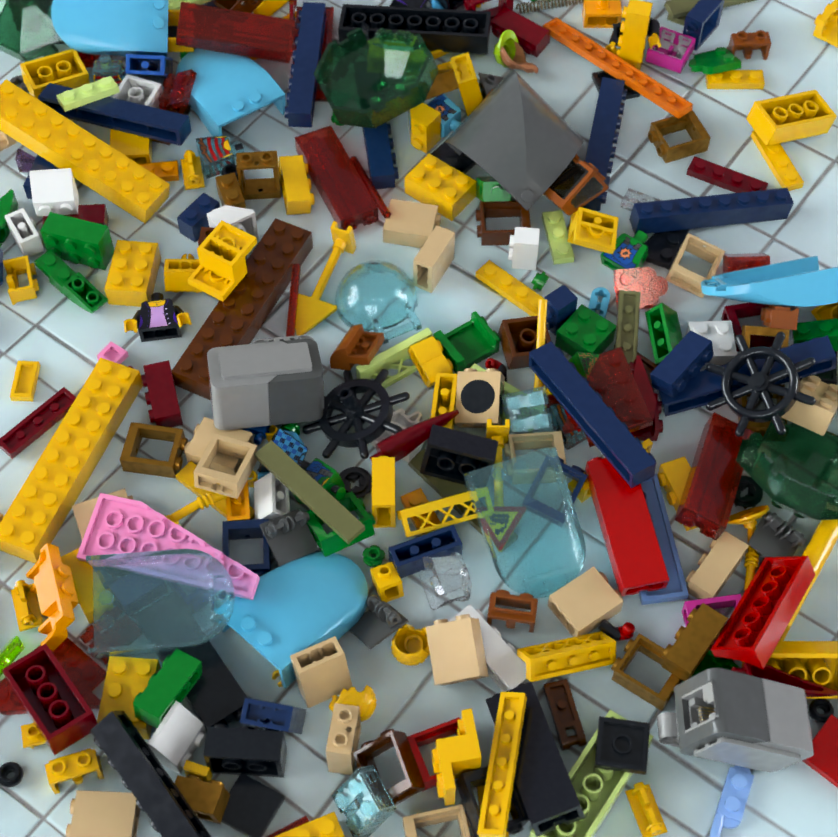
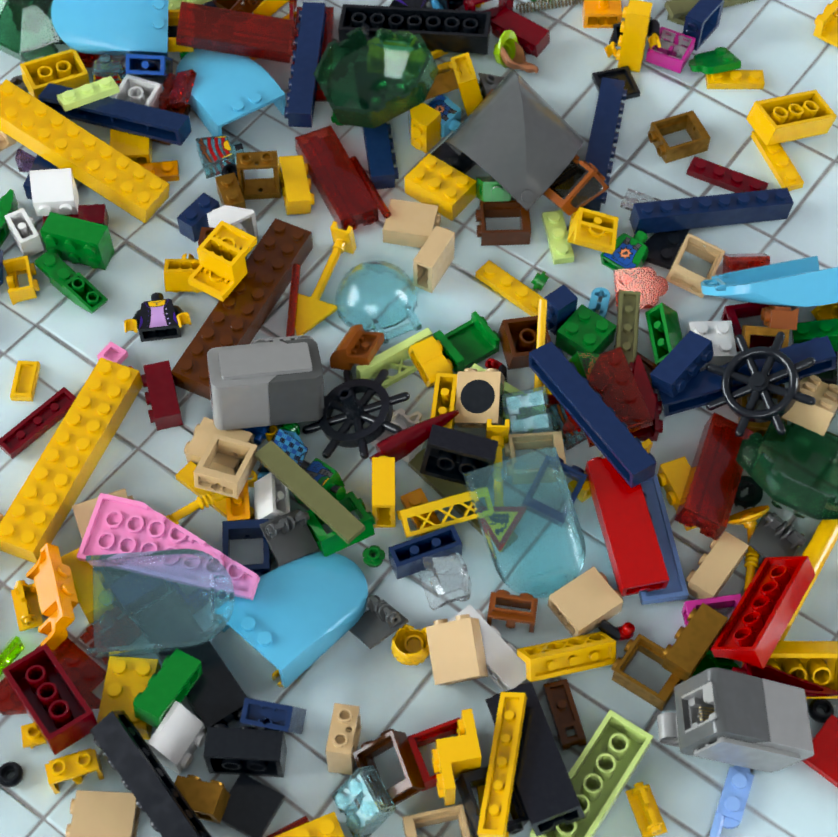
yellow brick [104,240,161,307] -> none
pearl gold window [120,422,188,478] -> none
yellow hinge [180,150,205,190] -> none
yellow tile [183,760,213,782] -> none
tan brick [290,636,353,708] -> none
yellow hair [329,685,377,722] -> none
black gear [339,467,372,499] -> none
yellow brick [370,562,404,602] -> none
white brick [508,227,540,270] -> none
orange plate [543,17,693,119] -> none
black tile [594,716,650,775] -> none
dark orange window [727,30,771,60] -> none

